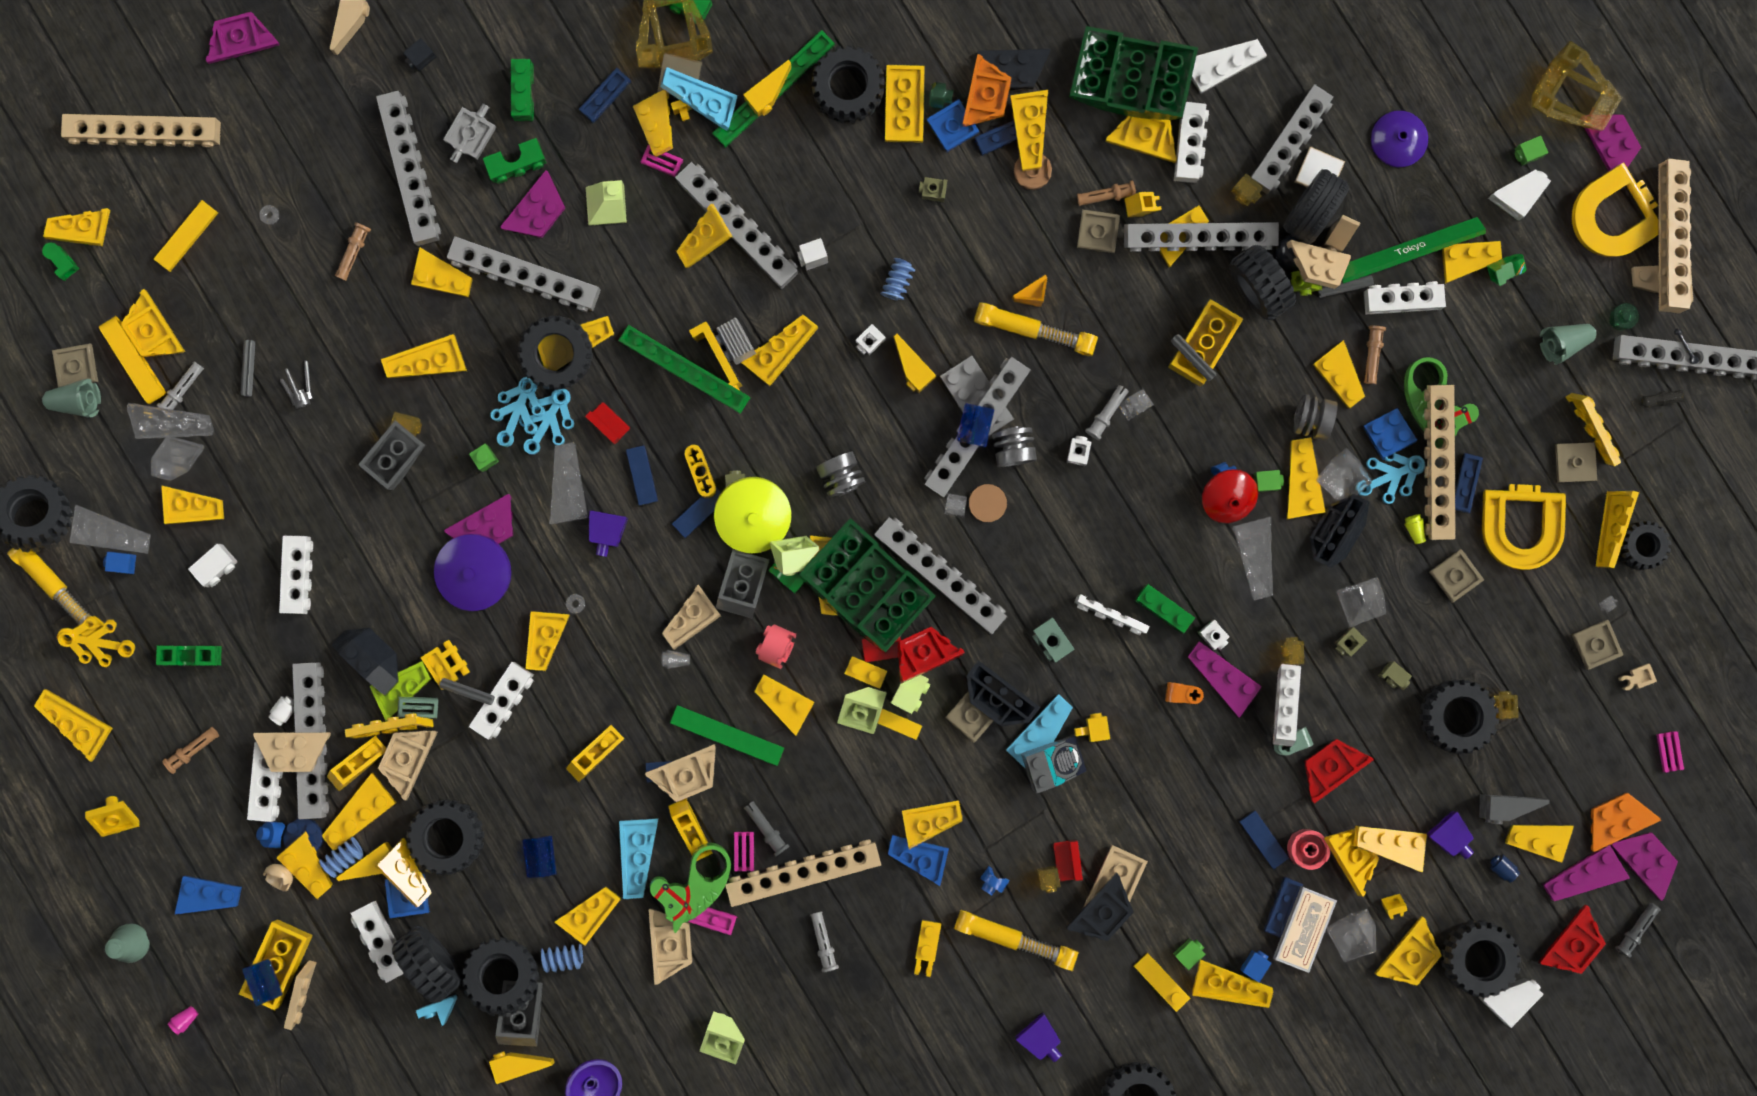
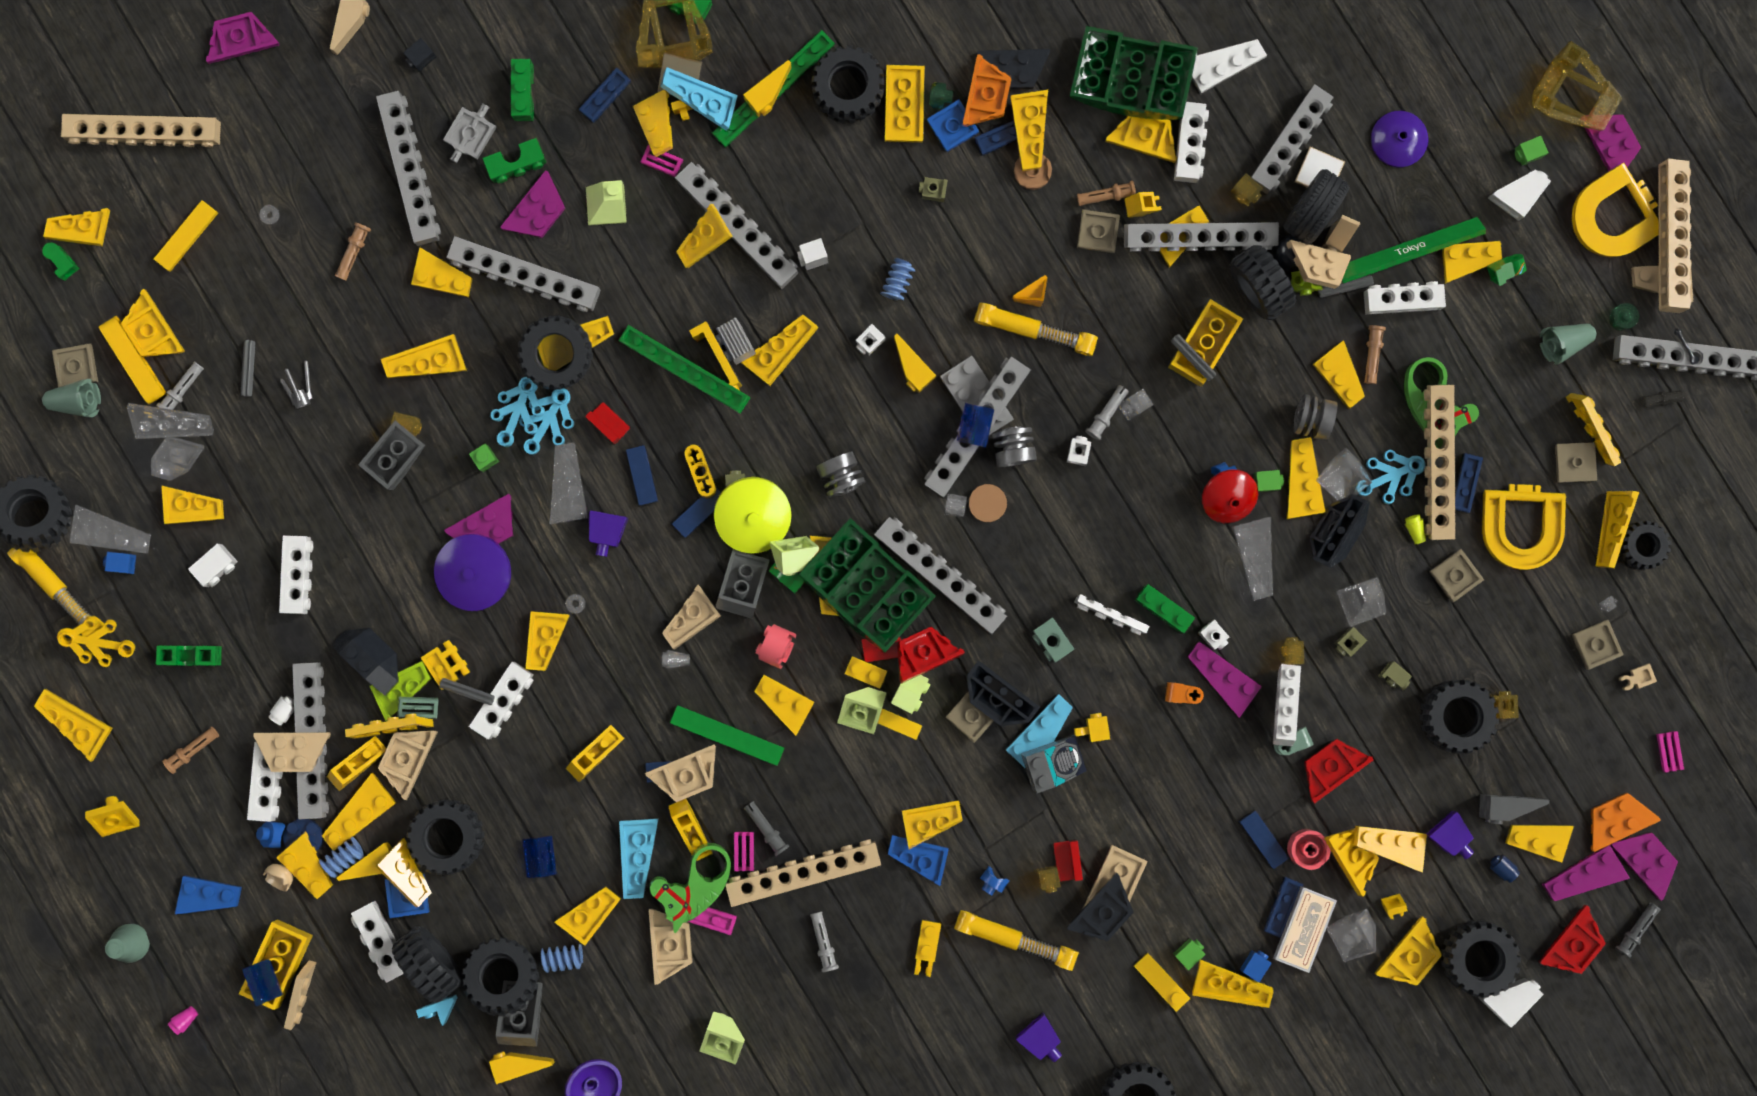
blue plate [1363,408,1417,460] -> none

